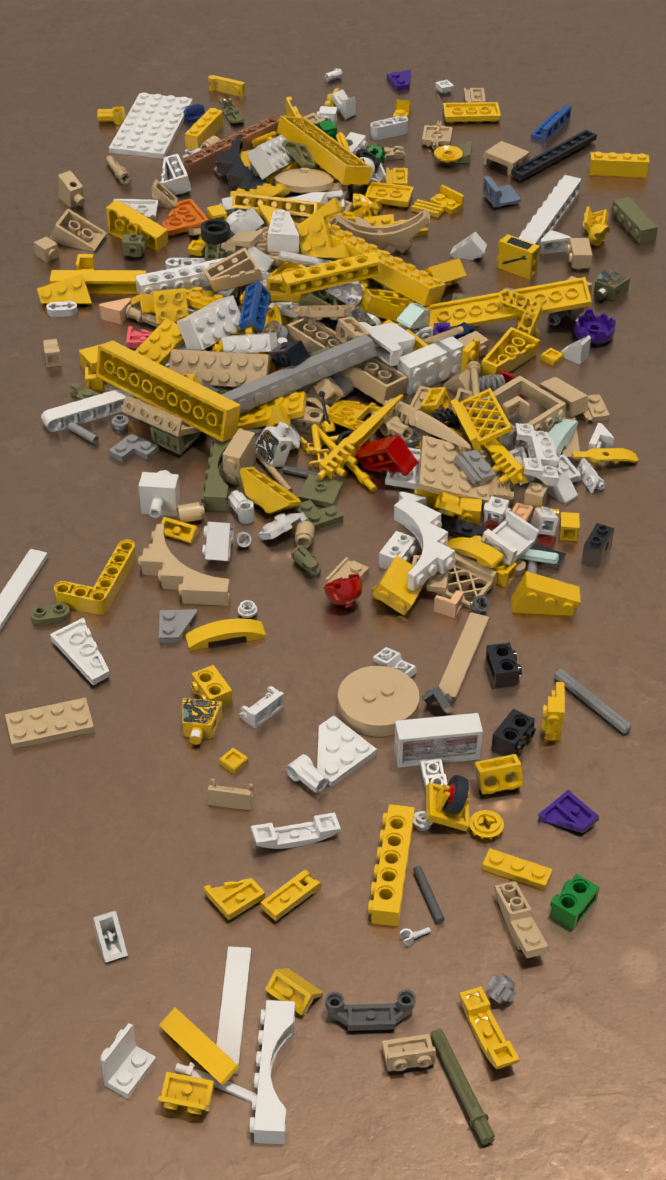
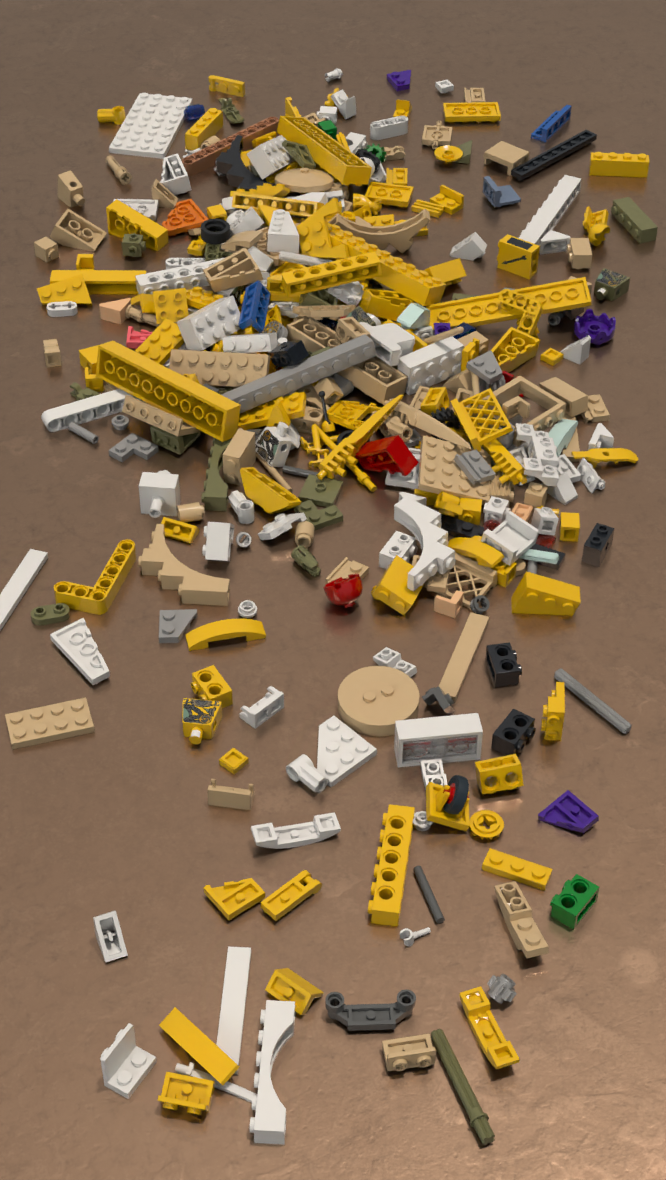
none -> light grey wing [466,350,503,384]

